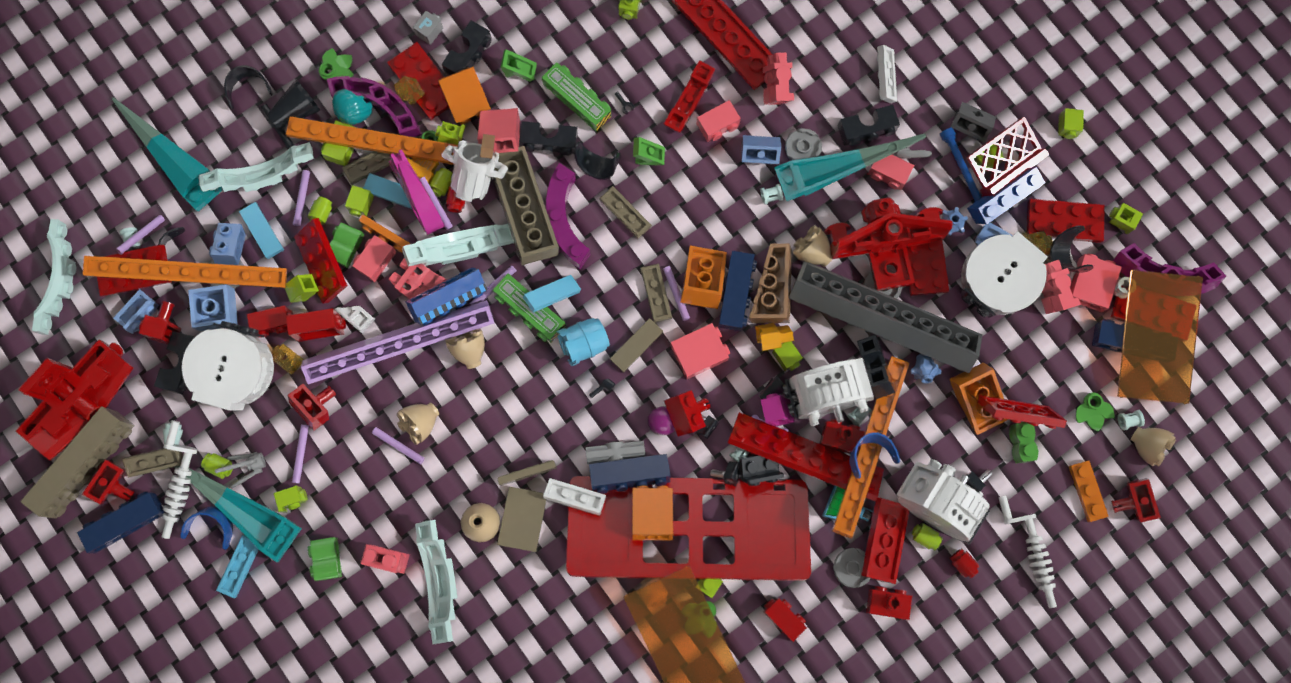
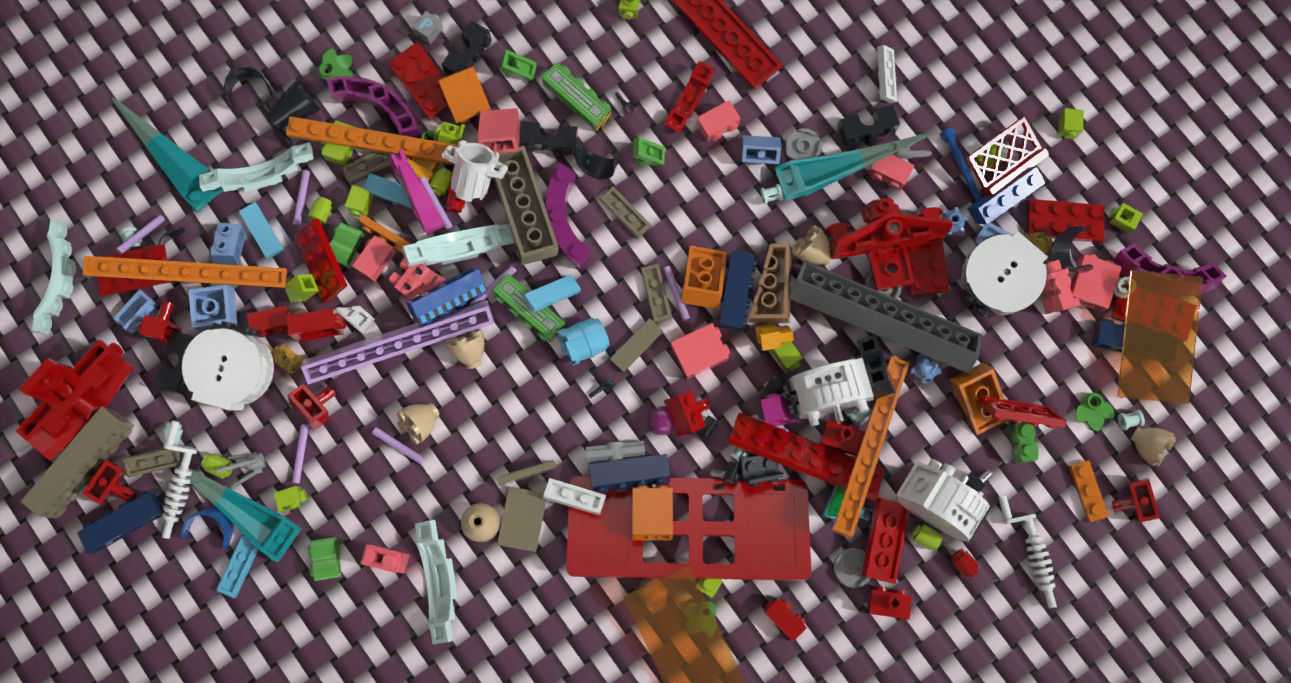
teal piece [332,89,373,125] -> none
clear yellow brick [394,76,425,105] -> none
medium nougat piece [480,134,495,159] -> none
coral hips [763,52,794,105] -> none
blue piece [849,432,900,479] -> none
dark grey brick [951,102,996,142] -> none

